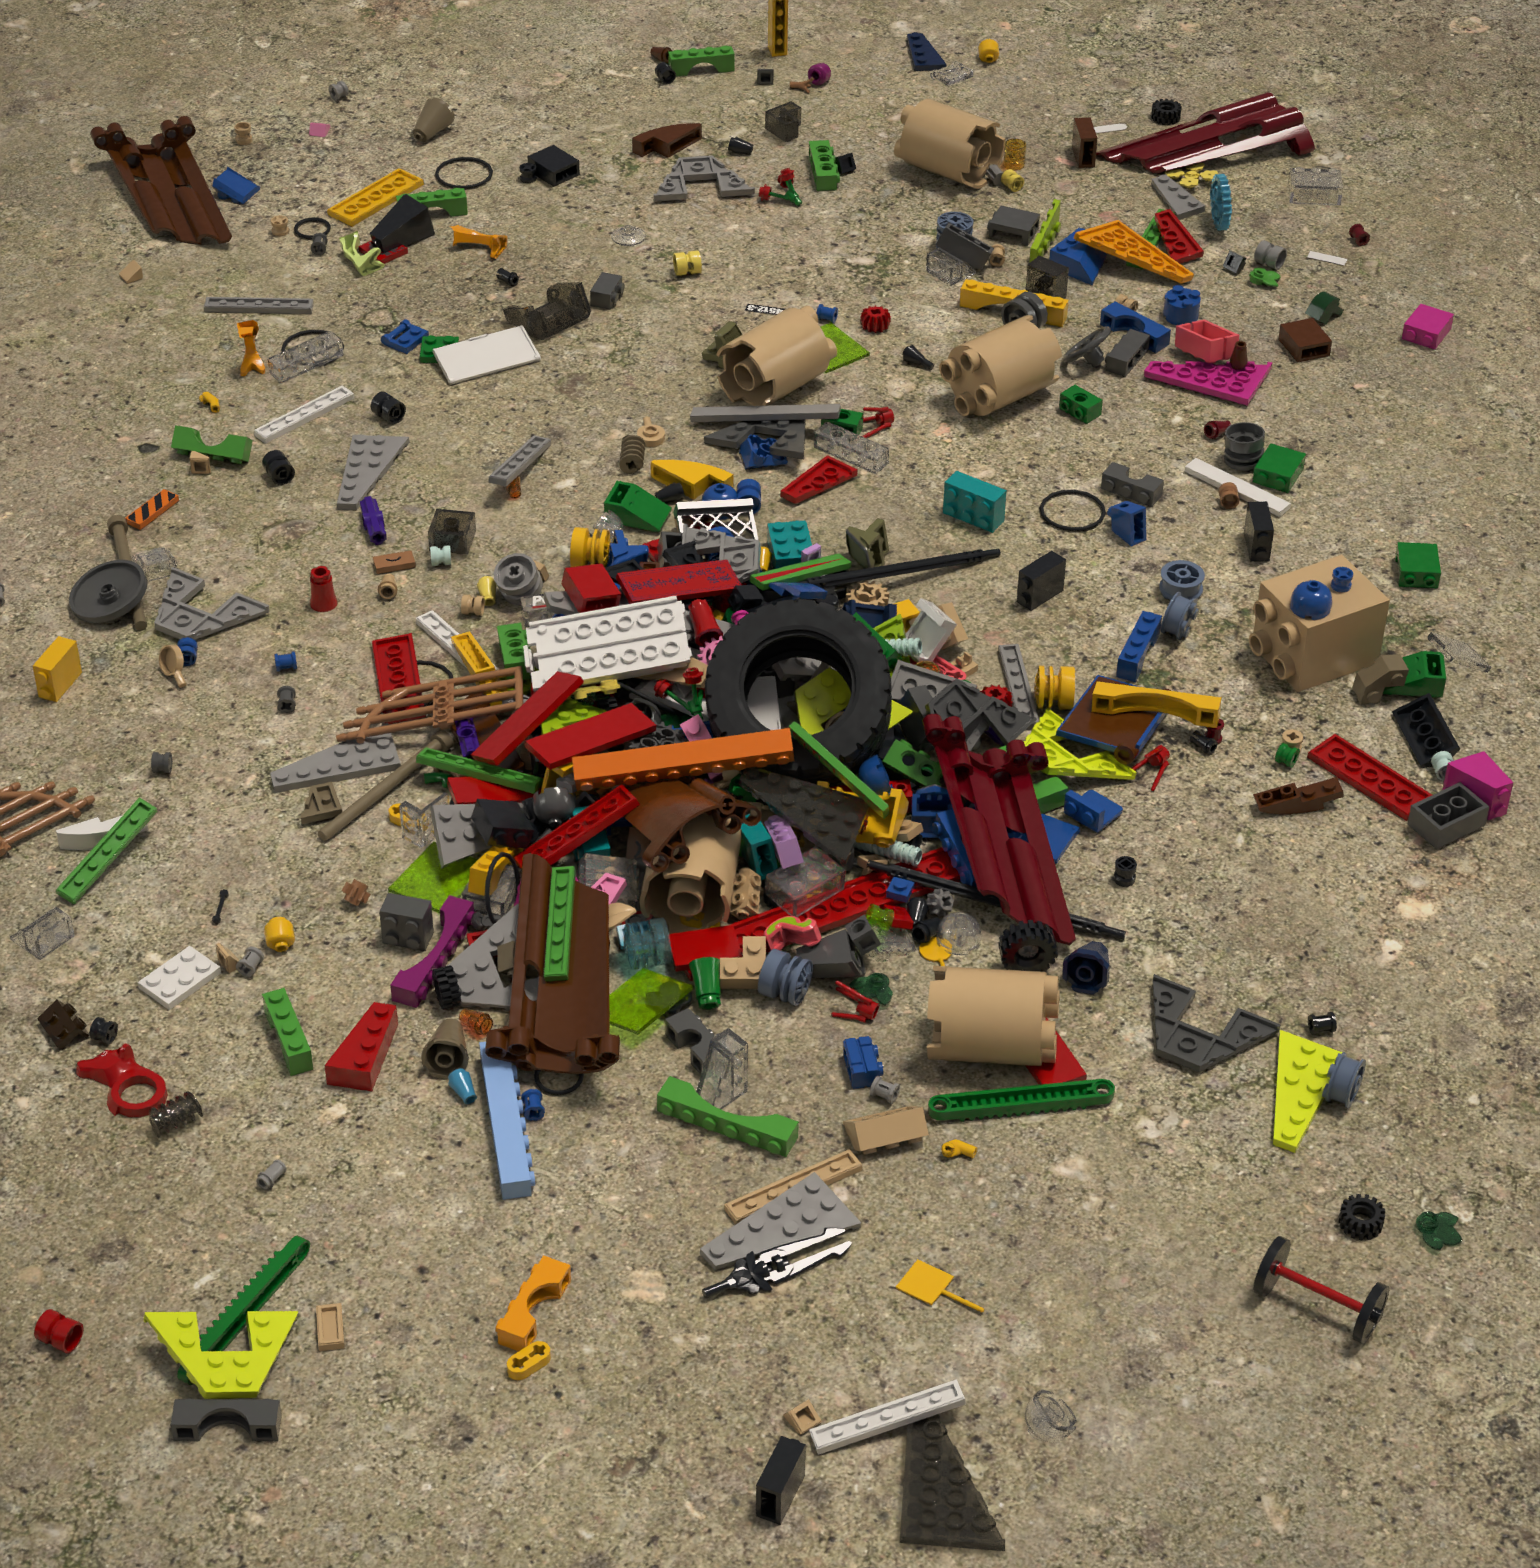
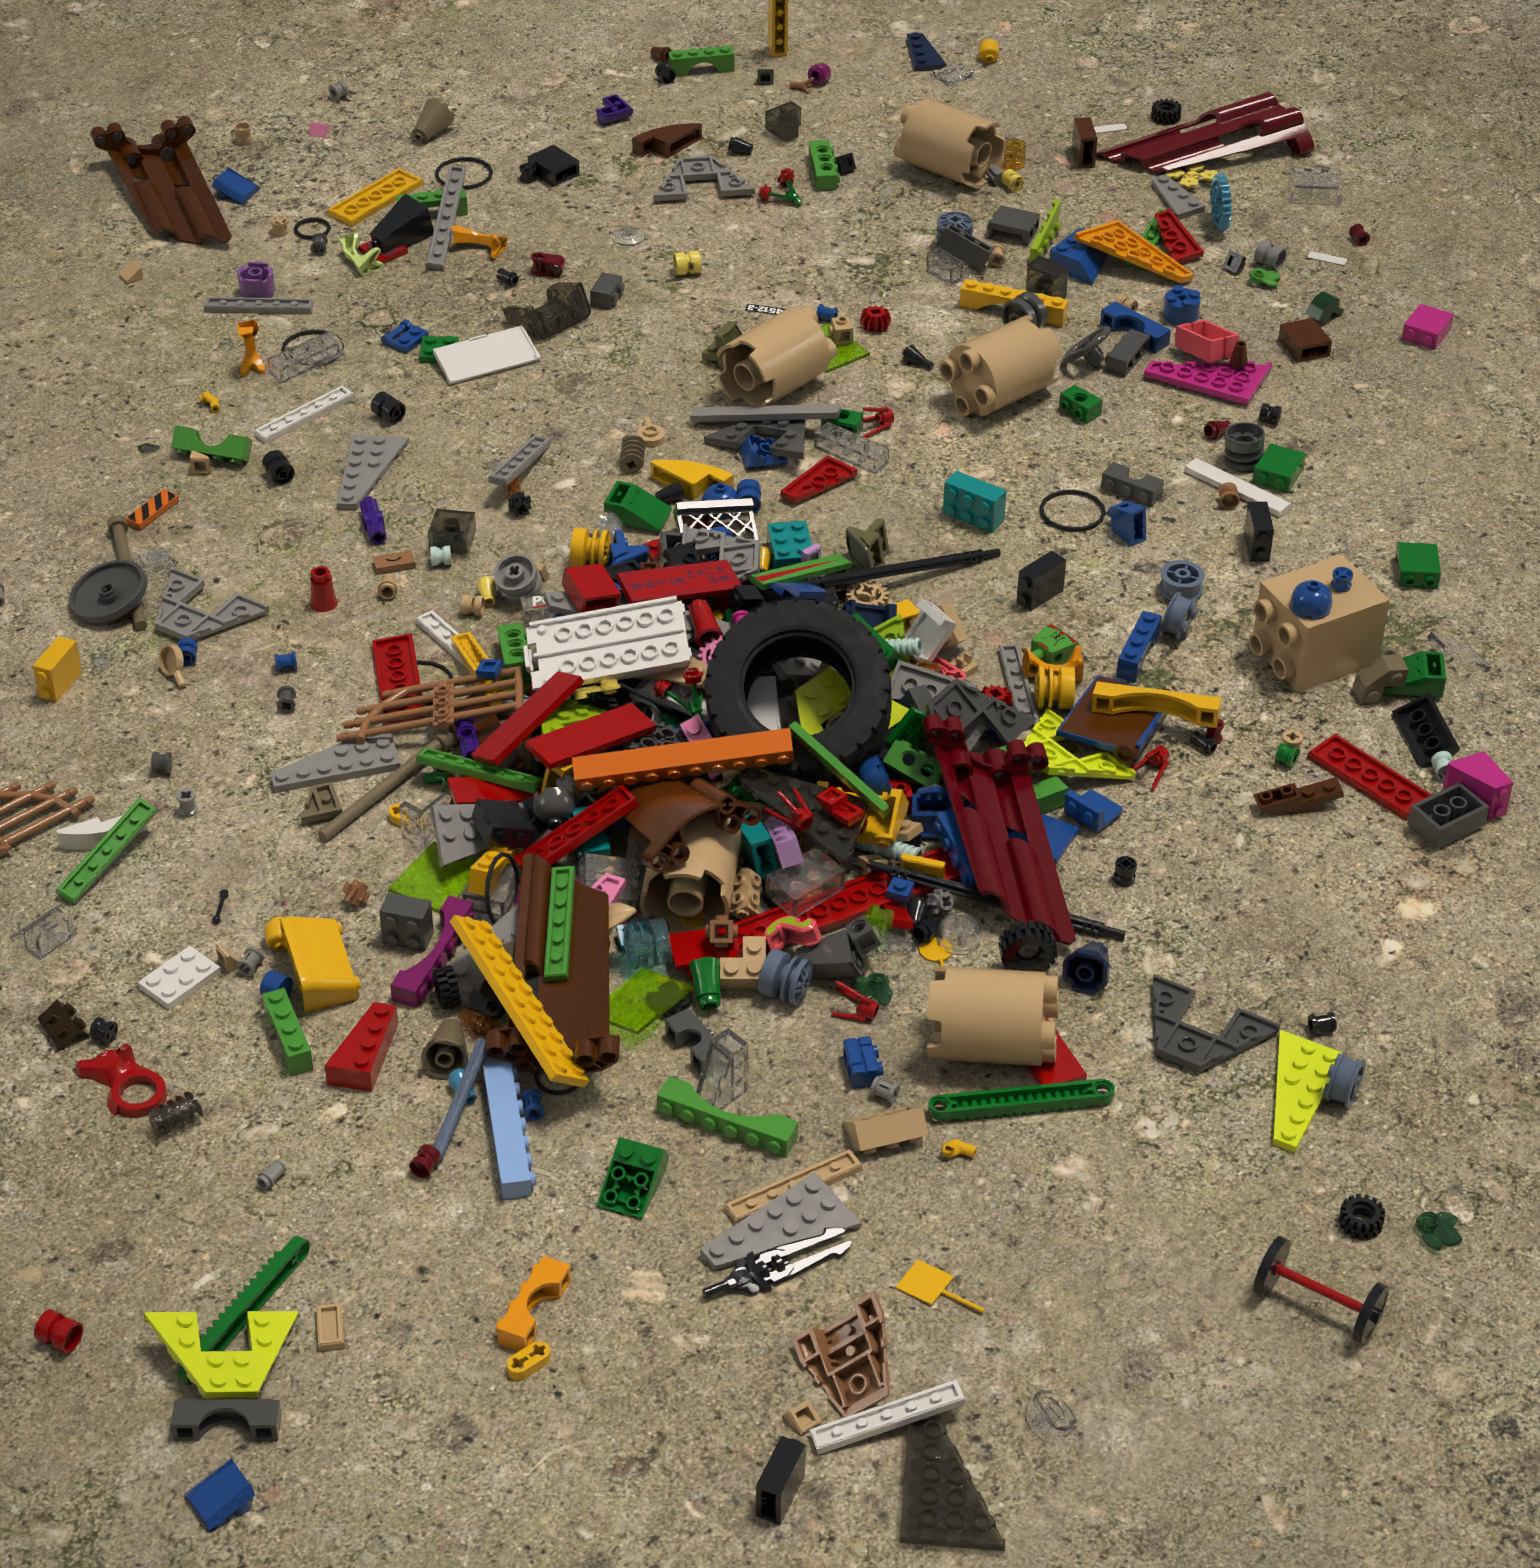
none -> light grey bush [176,788,198,817]
none -> blue slope [184,1458,255,1531]
none -> medium lavender brick [237,262,275,298]
none -> blue piece [260,970,293,997]
none -> yellow windscreen [280,916,361,1013]
none -> dark red wheel [409,1144,441,1179]
none -> light grey tile [426,165,466,270]
none -> sand blue axle [433,1038,486,1161]
none -> yellow plate [449,915,589,1088]
none -> black plate [468,979,505,1021]
none -> blue plate [475,659,504,679]
none -> black gear [508,491,532,516]
none -> dark red piece [531,252,565,277]
none -> dark purple brick [596,94,633,125]
none -> green slope [596,1137,669,1219]
none -> medium nougat brick [706,915,738,947]
none -> red plant [764,788,814,831]
none -> medium nougat wedge [792,1291,890,1417]
none -> red slope [816,786,864,827]
none -> tan brick [828,316,854,345]
none -> green wing [886,707,927,752]
none -> yellow tile [900,853,946,878]
none -> light orange animal [1021,645,1084,681]
none -> bright green torso [1030,623,1078,665]
none -> black wheel [1259,403,1282,425]

